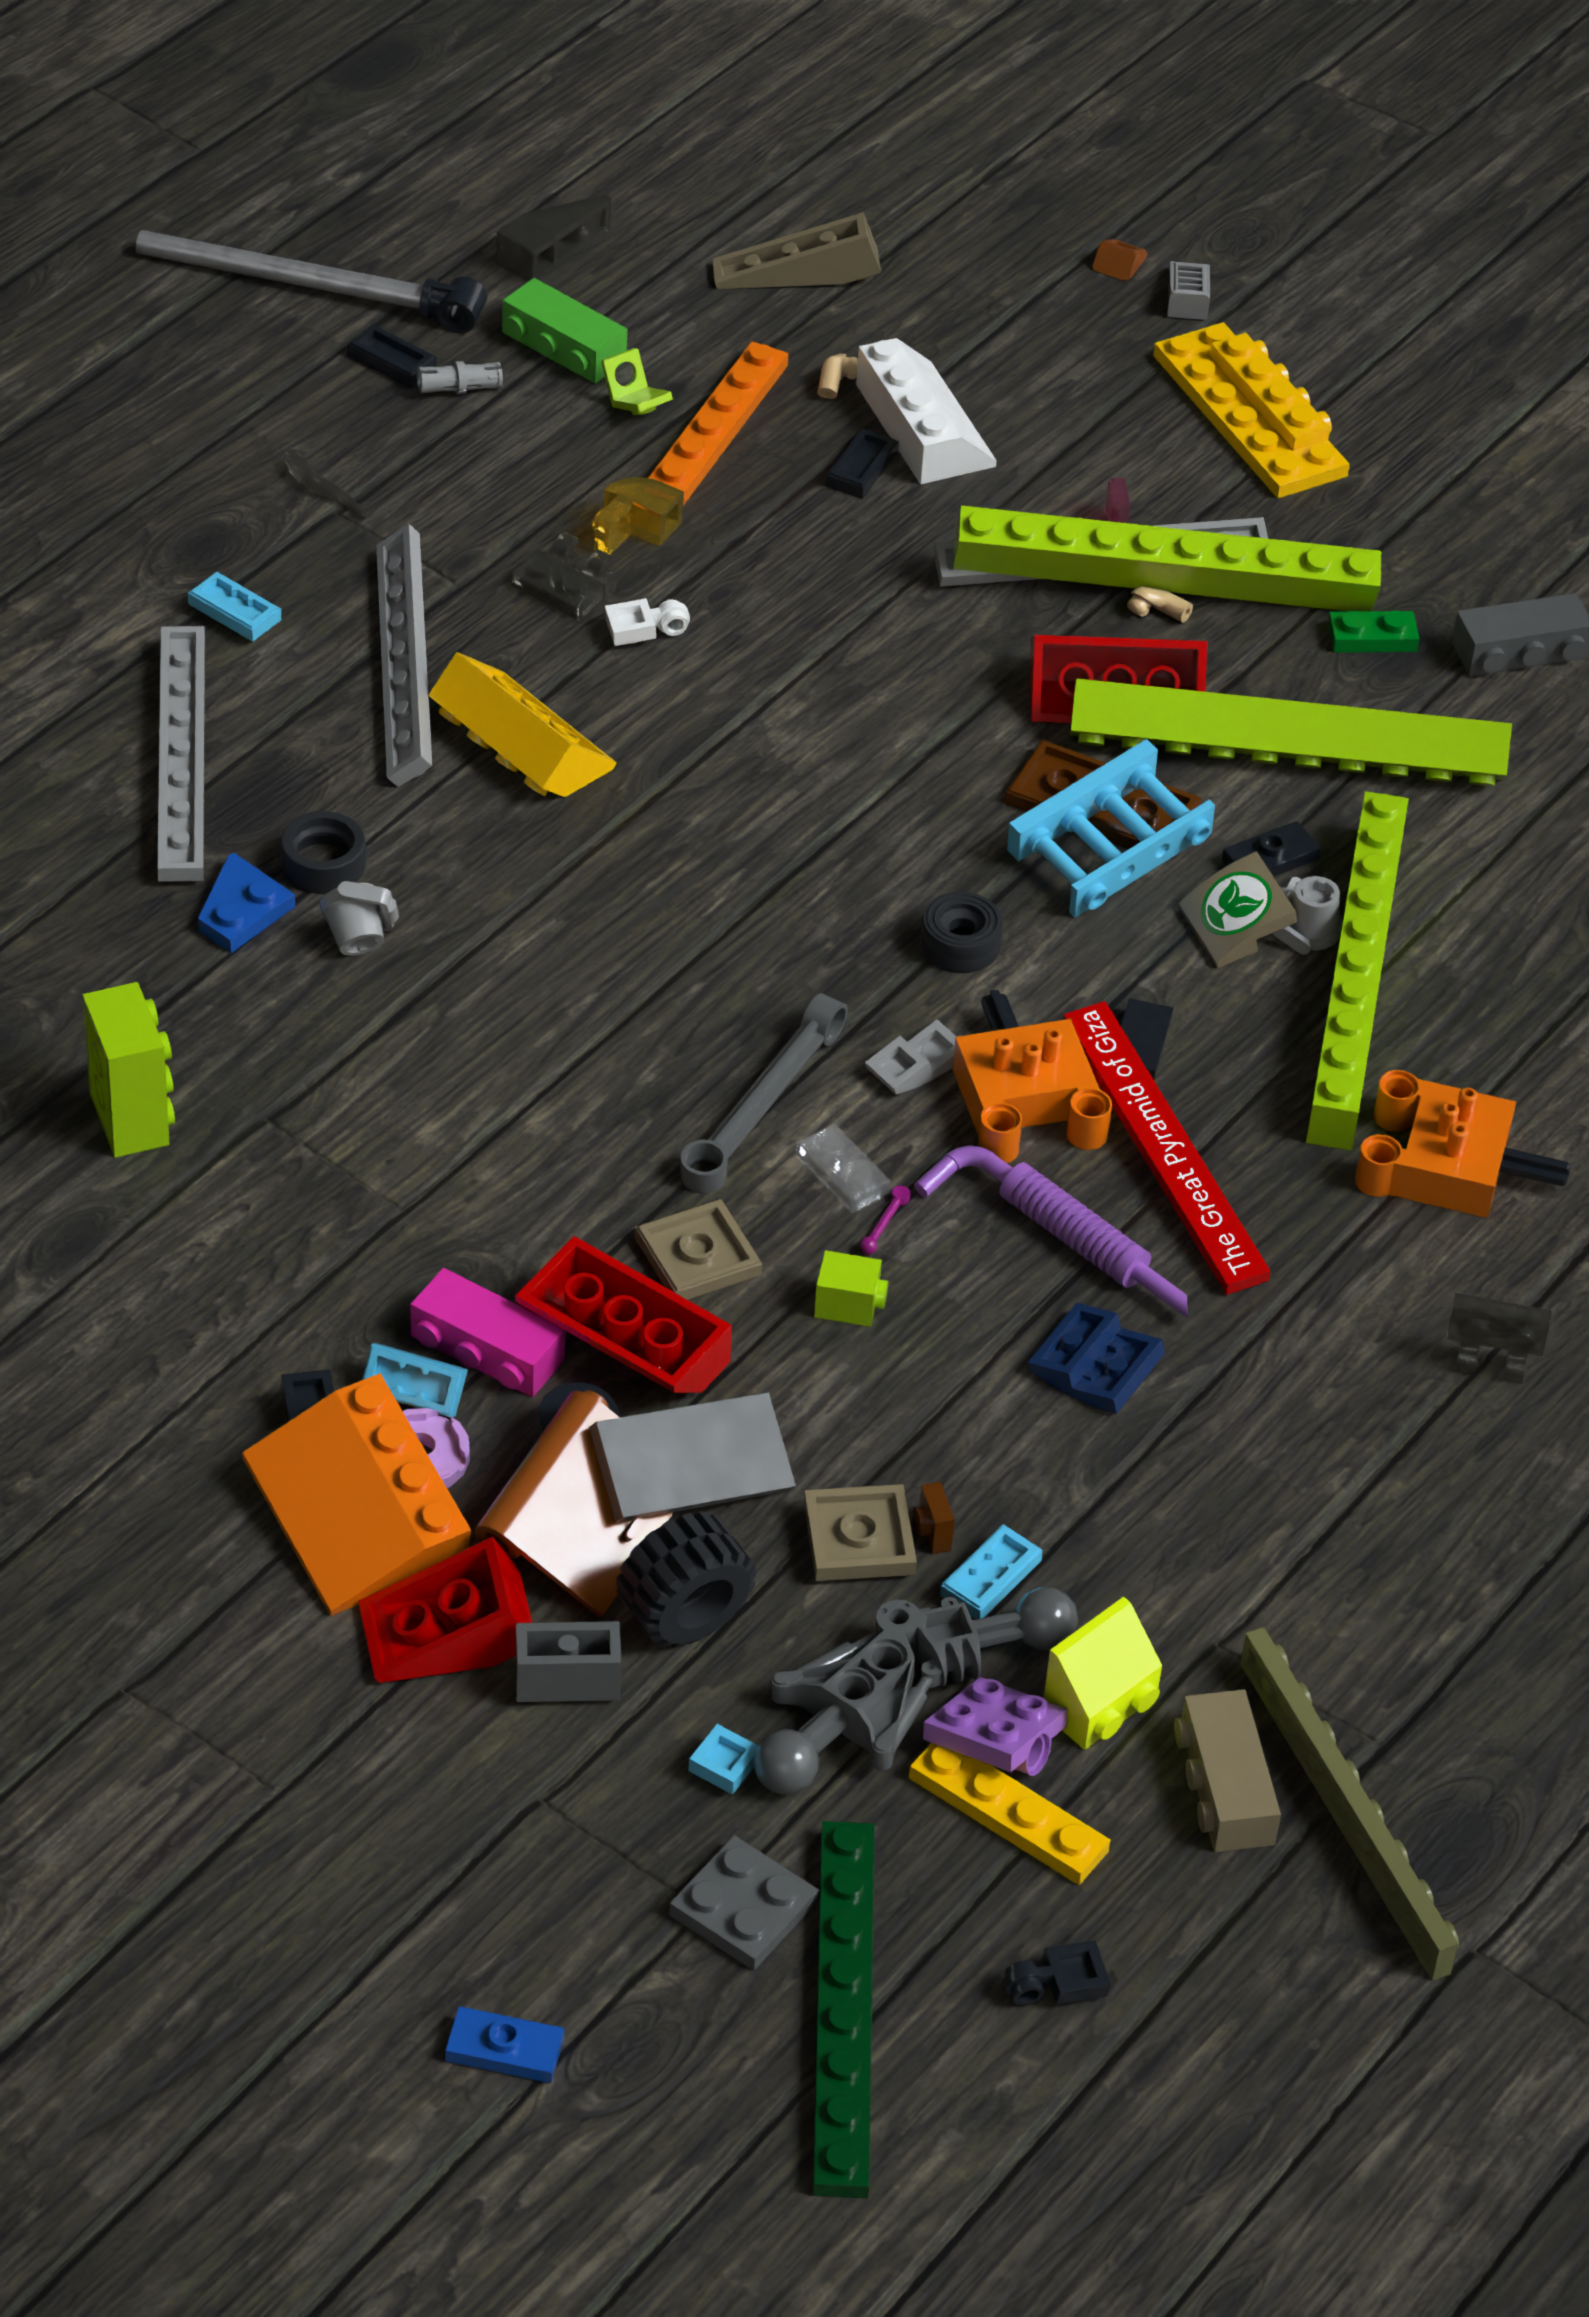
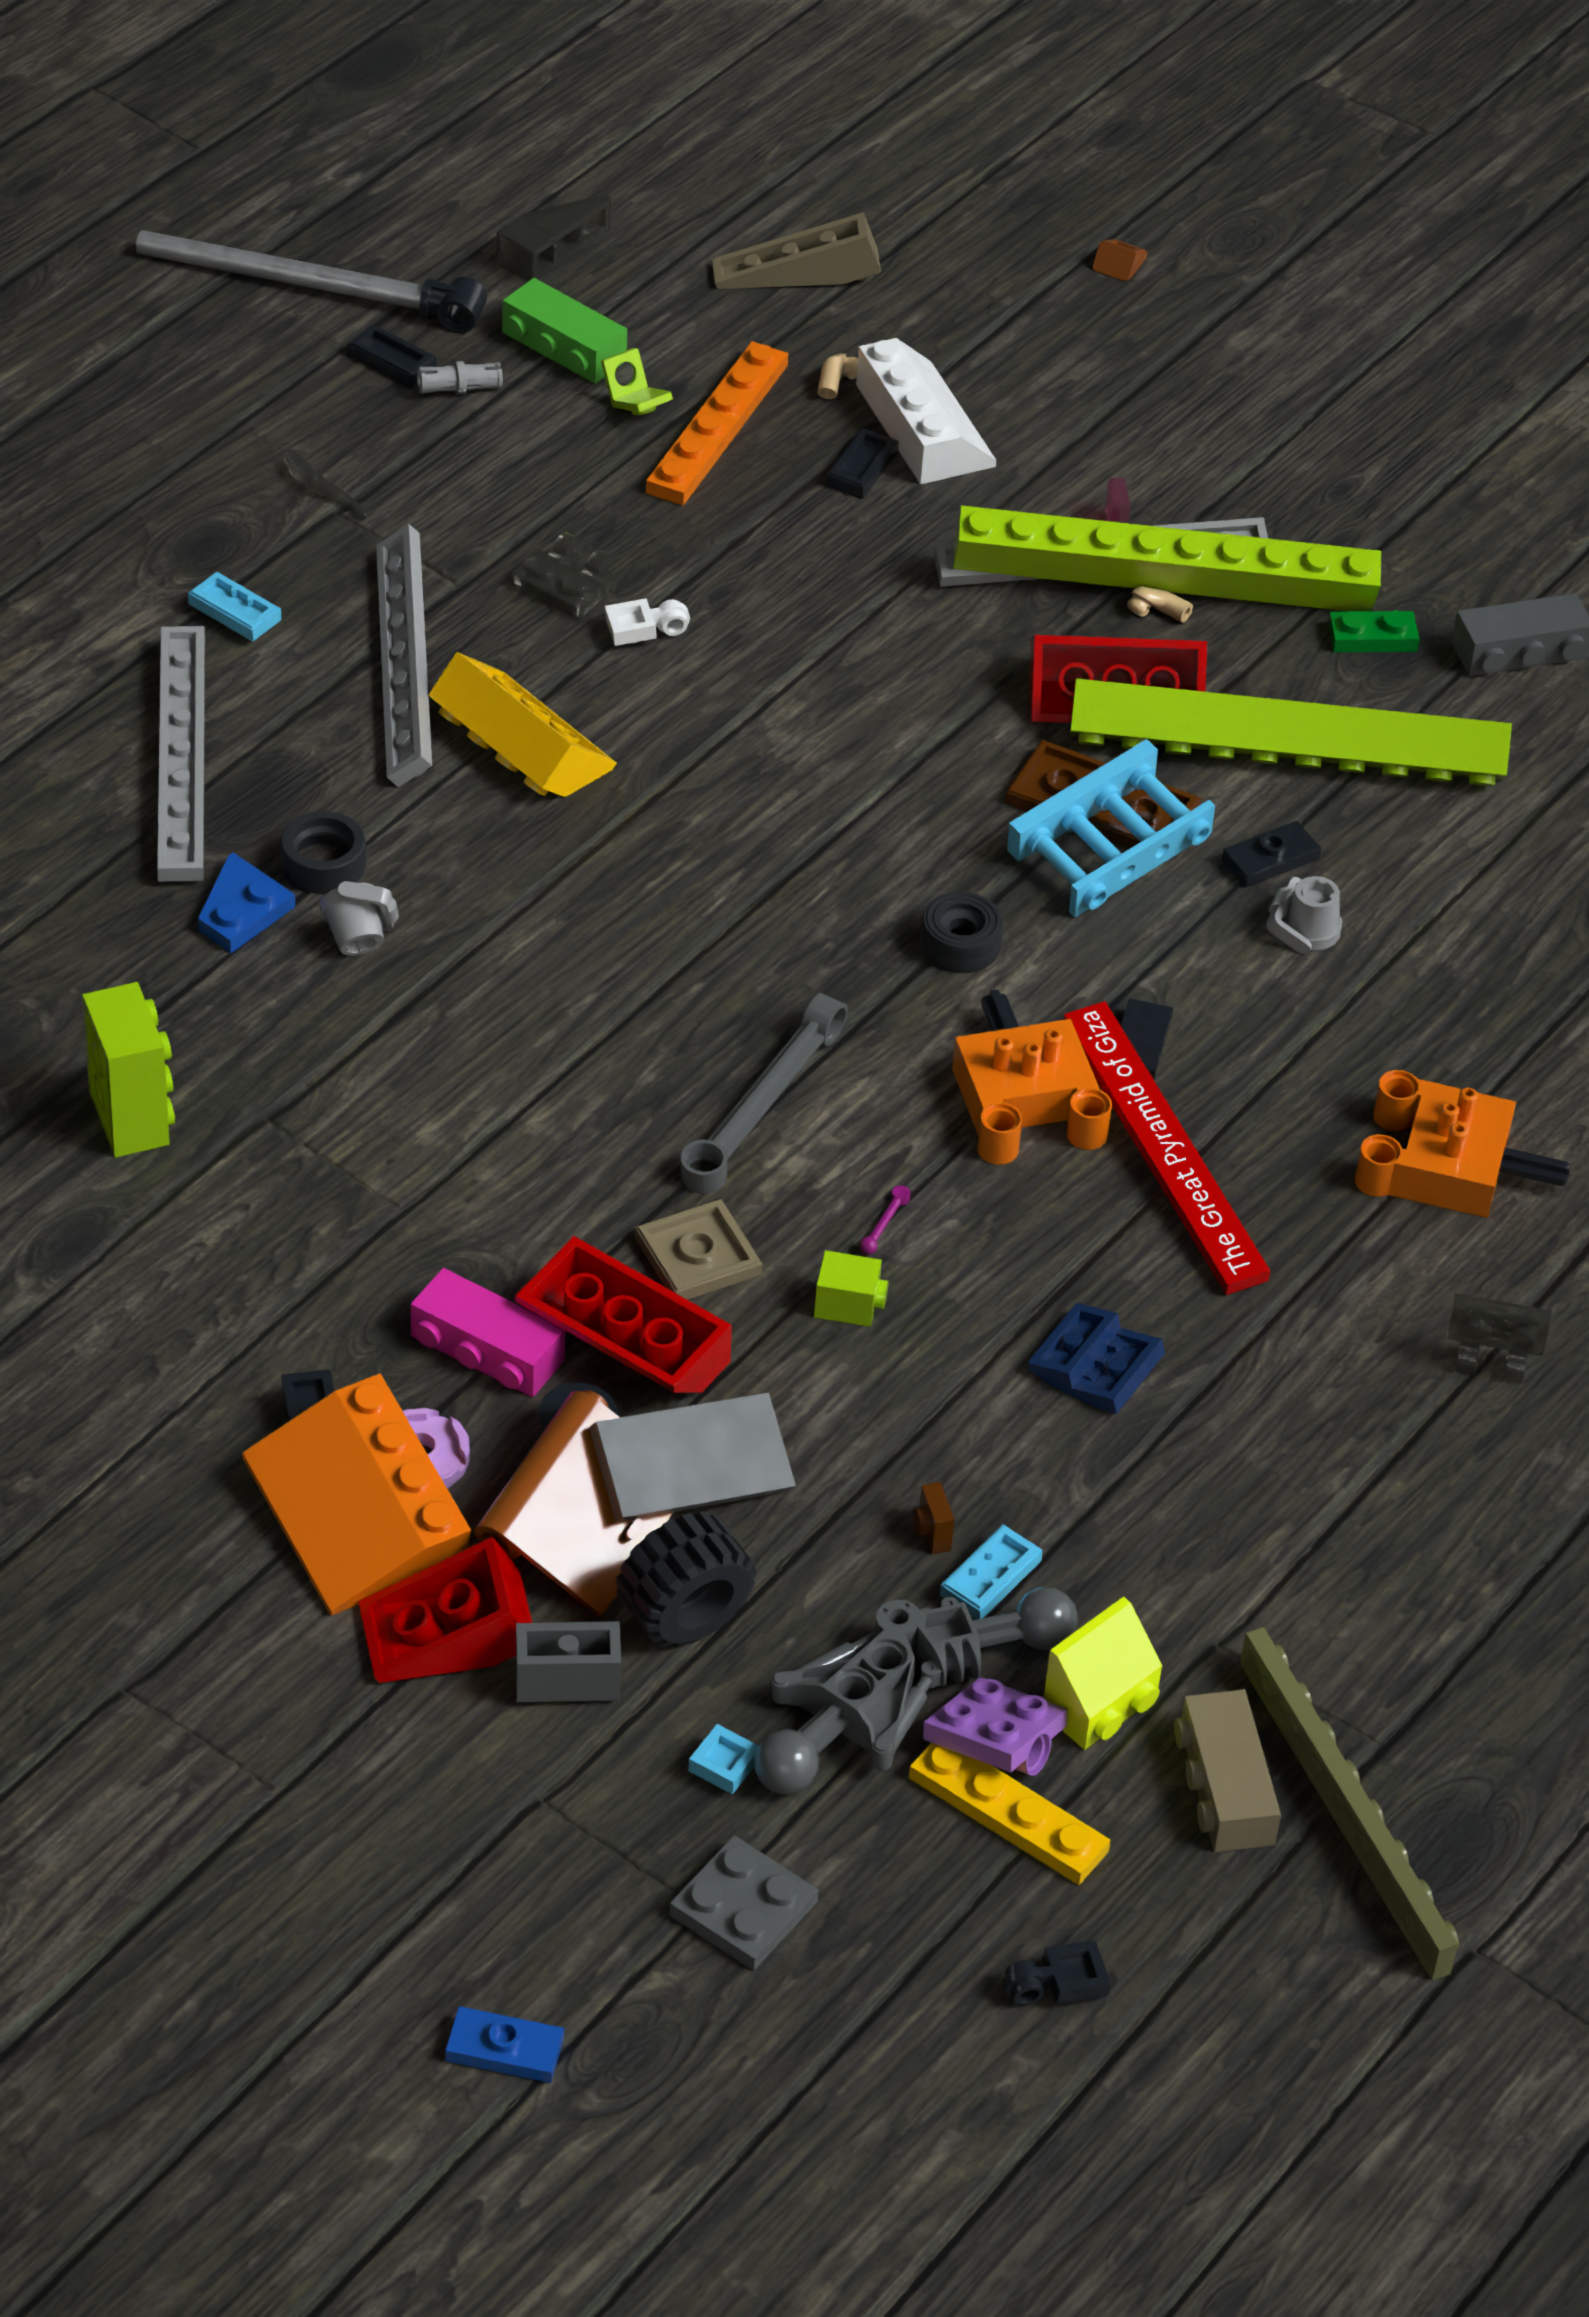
medium azure plate [362,1343,468,1417] -> none
clear yellow brick [592,477,683,556] -> none
clear plate [796,1124,891,1213] -> none
dark tan plate [804,1484,917,1581] -> none
dark green plate [813,1821,875,2199] -> none
light grey slope [865,1020,957,1094] -> none
medium lavender piece [914,1146,1188,1319] -> none
yellow plate [1153,322,1350,499] -> none
light grey slope [1167,261,1210,320] -> none
slope [1179,851,1297,969] -> none
lime brick [1306,791,1409,1151] -> none

